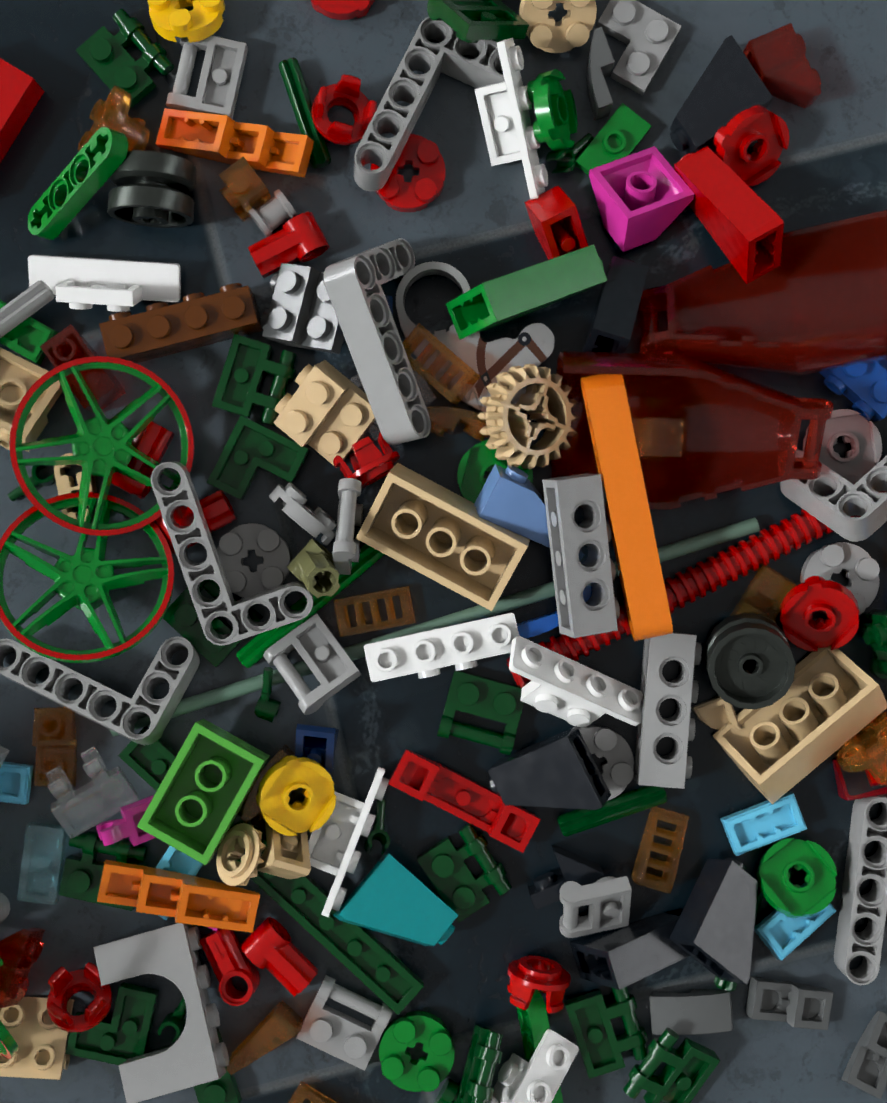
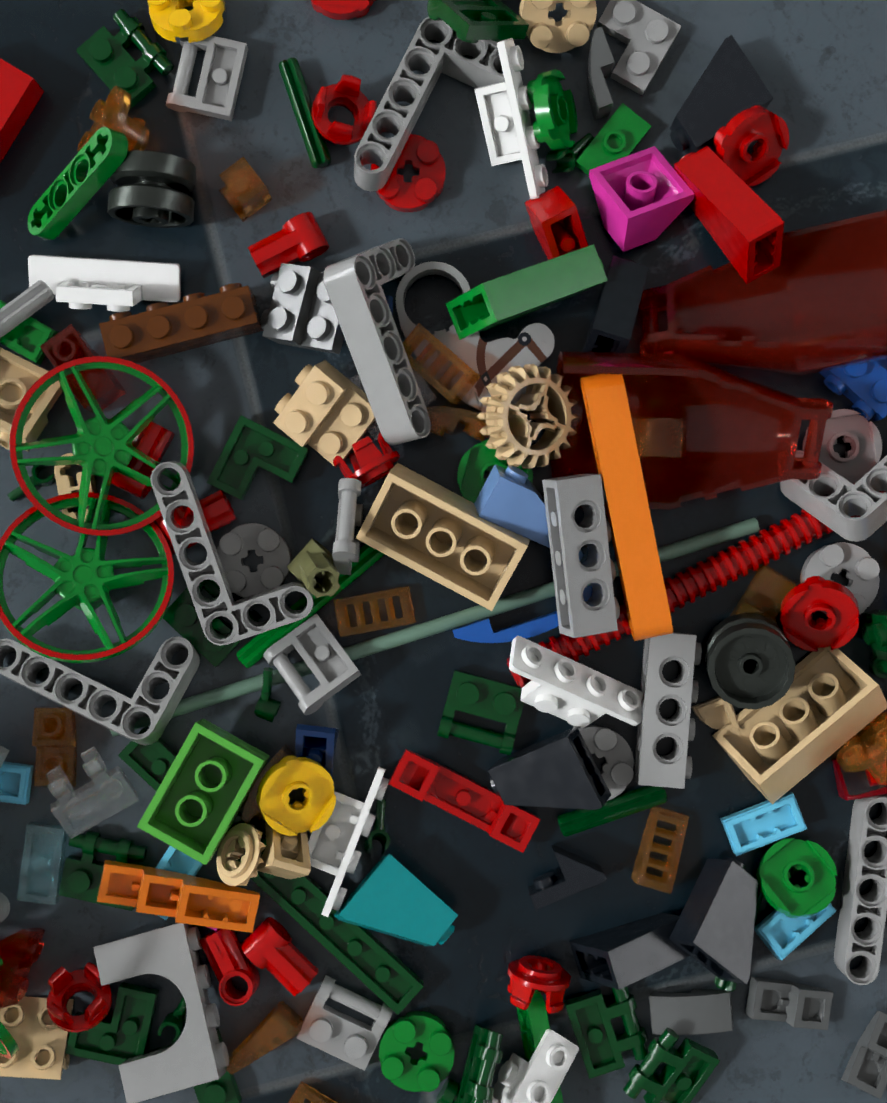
dark pink plate [96,795,156,846] -> none
orange slope [156,108,314,178] -> none
dark green plate [212,334,297,426] -> none
light grey bush [248,189,297,237] -> none
light grey plate [269,482,337,546] -> none
white bracket [364,613,519,682] -> none
dark green plate [417,823,512,923] -> none
light grey plate [559,876,632,938] -> none
clear red slope [743,23,822,108] -> none

